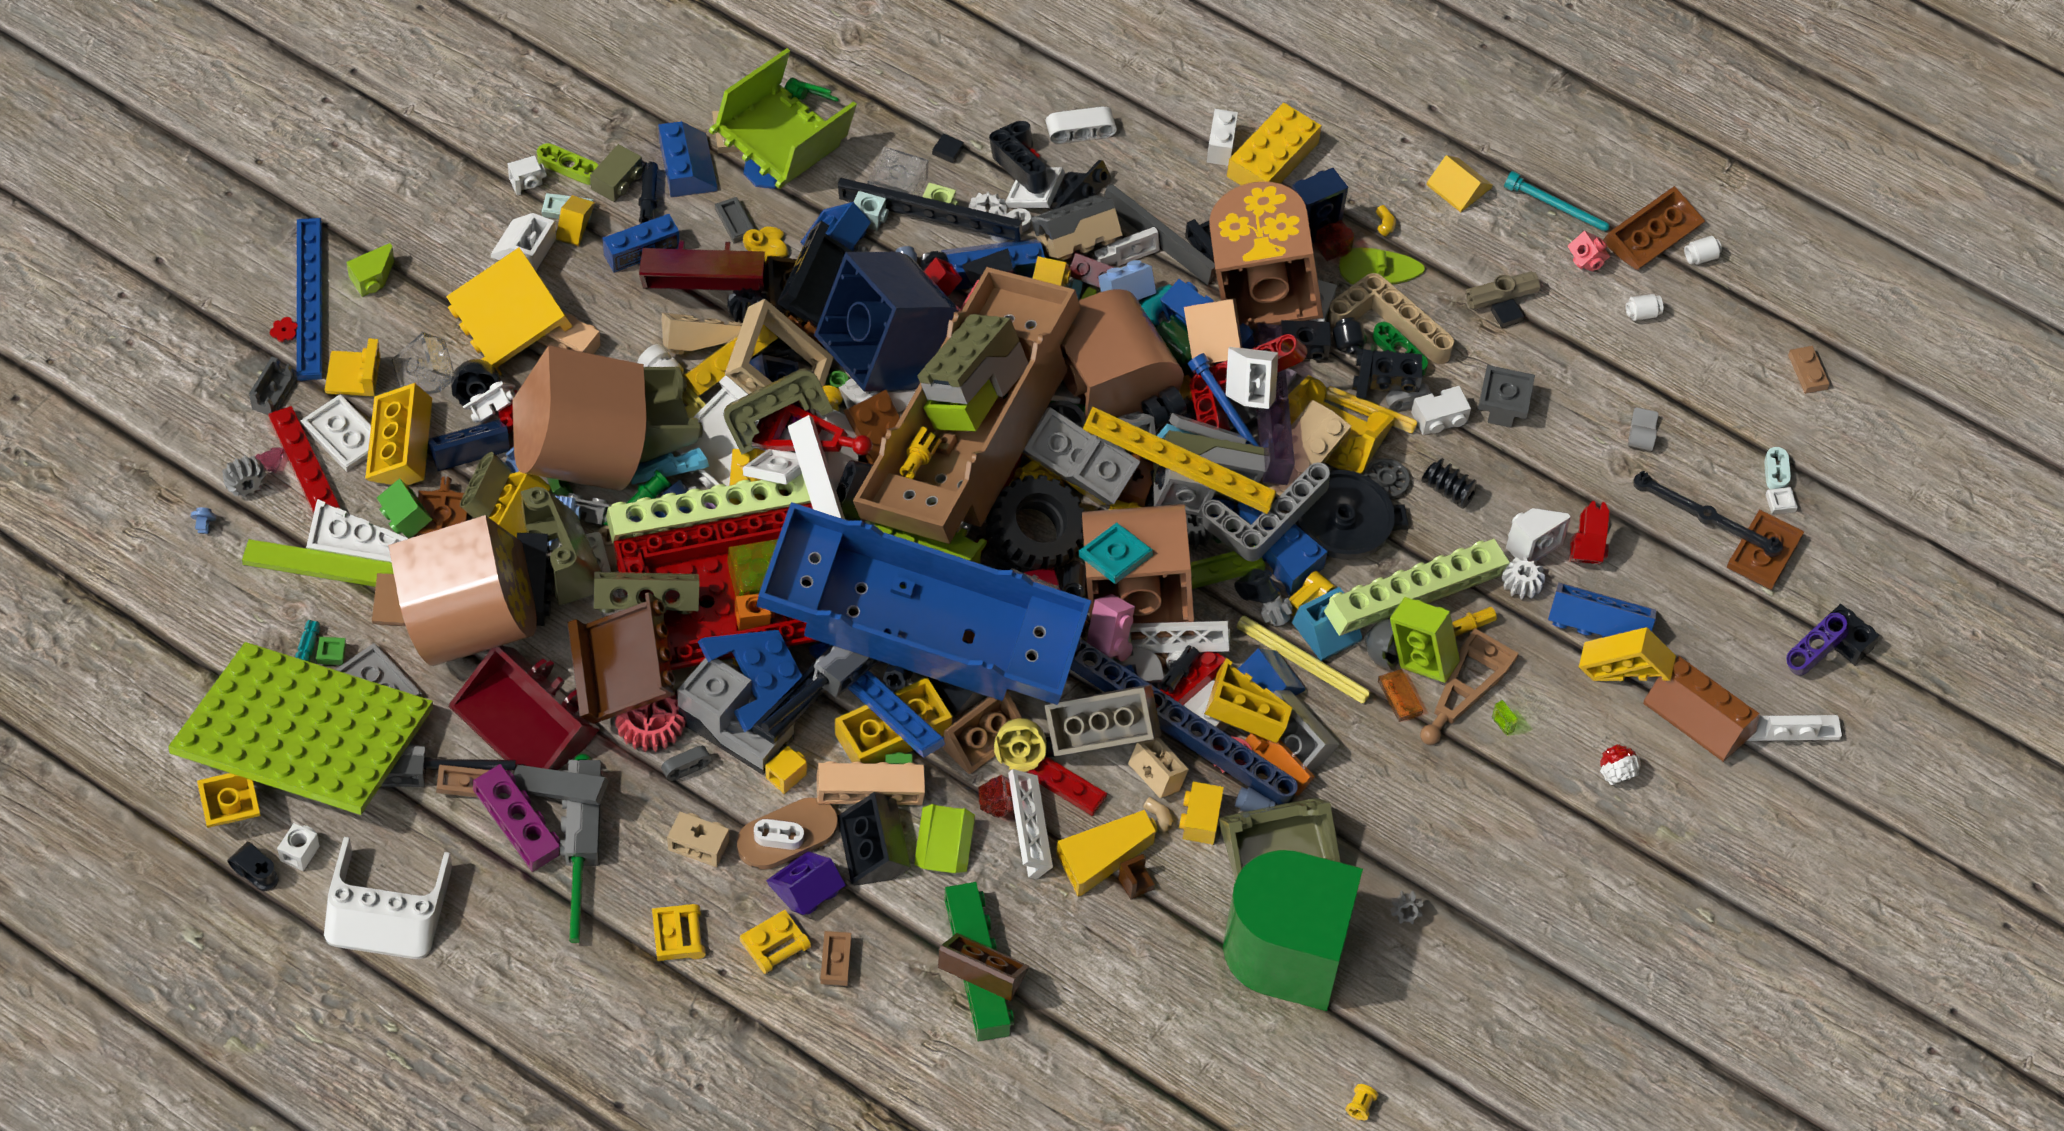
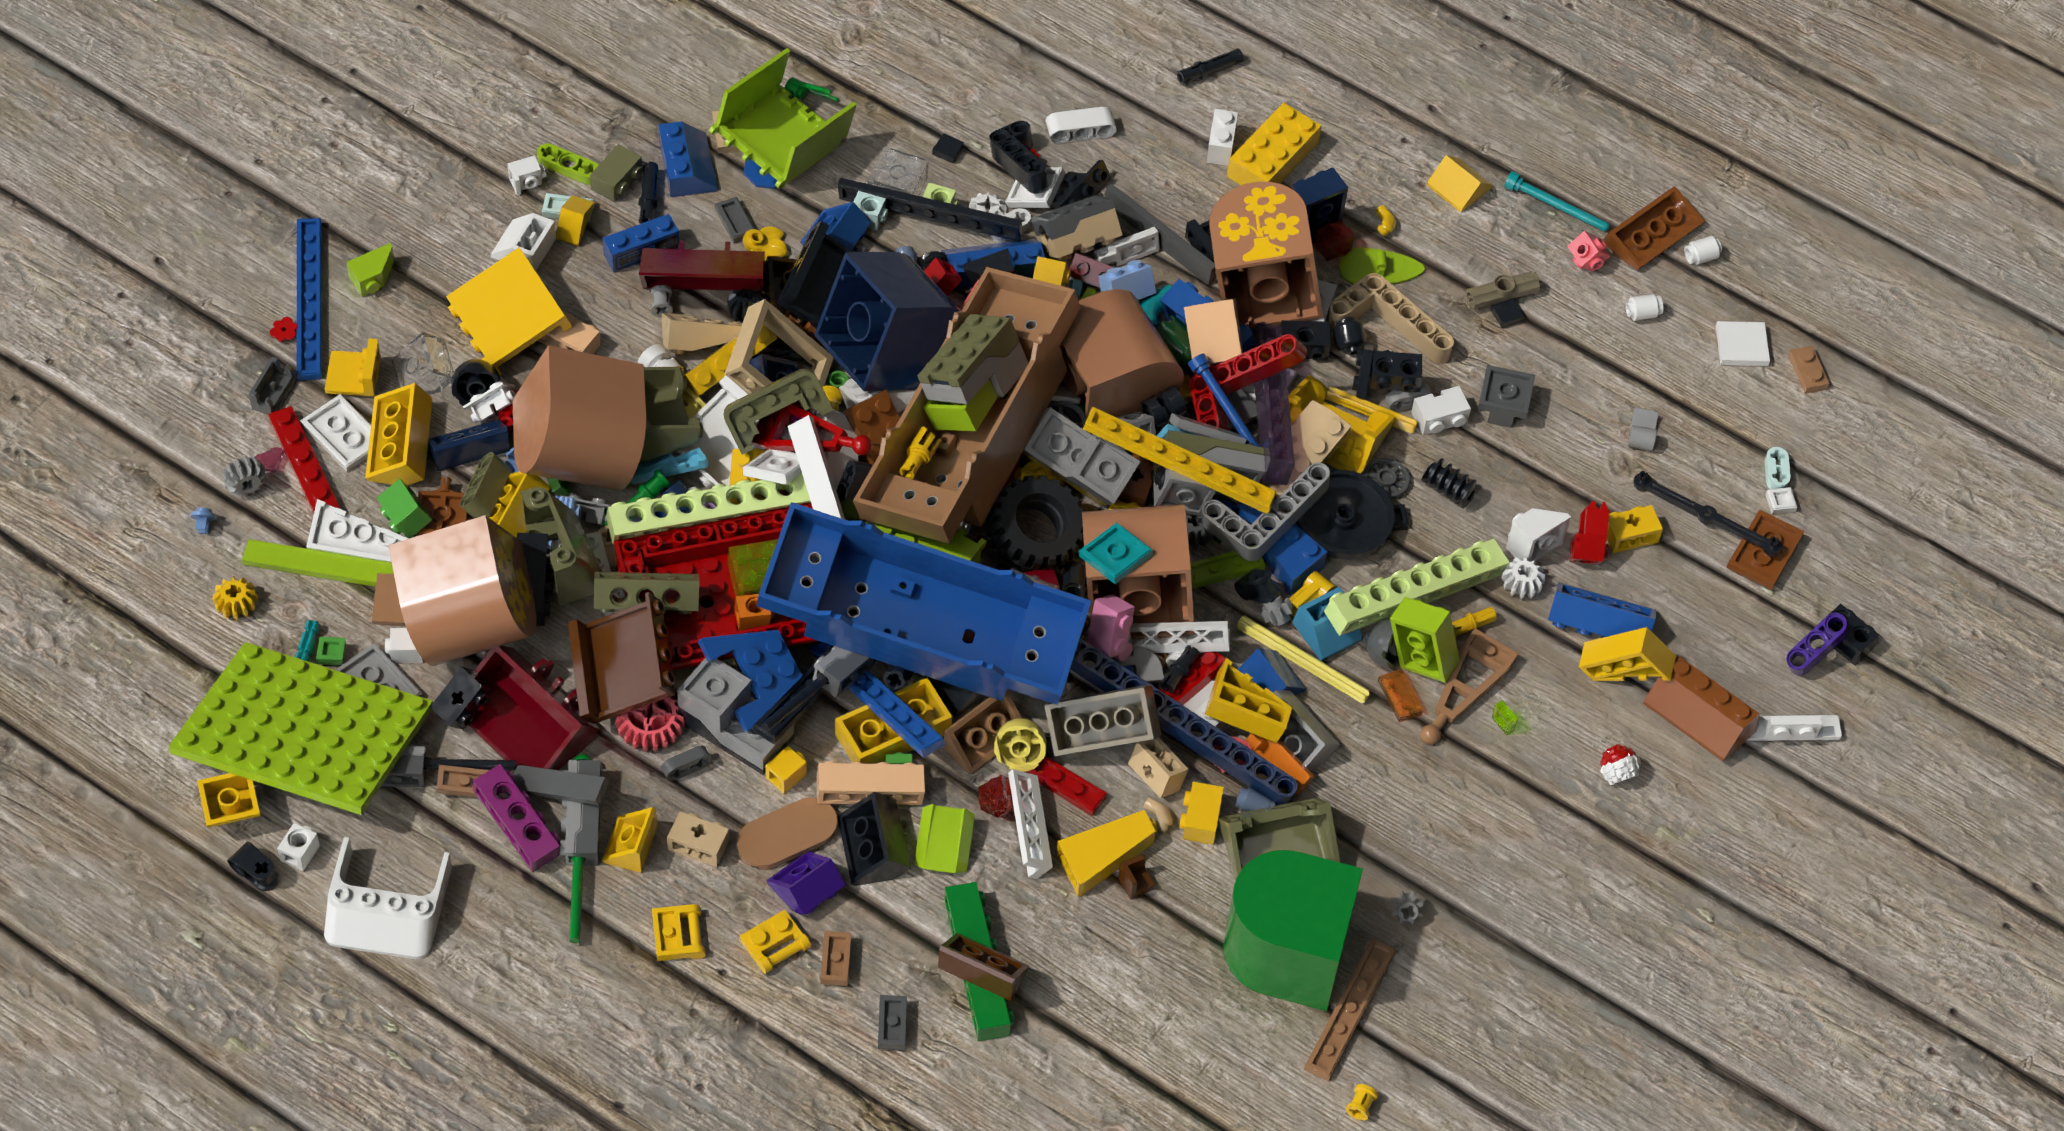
white beam [754,819,804,850] -> none
white slope [1226,347,1278,409] -> none
green beam [1372,322,1428,376] -> none
none -> yellow gear [212,575,258,621]
none -> white brick [385,628,423,664]
none -> black brick [430,667,494,730]
none -> yellow slope [602,807,657,873]
none -> light grey bush [651,285,673,317]
none -> dark grey plate [878,995,907,1050]
none -> black pin [1177,48,1244,85]
none -> medium nougat tile [1304,938,1396,1082]
none -> yellow brick [1606,505,1663,554]
none -> white tile [1715,321,1770,366]

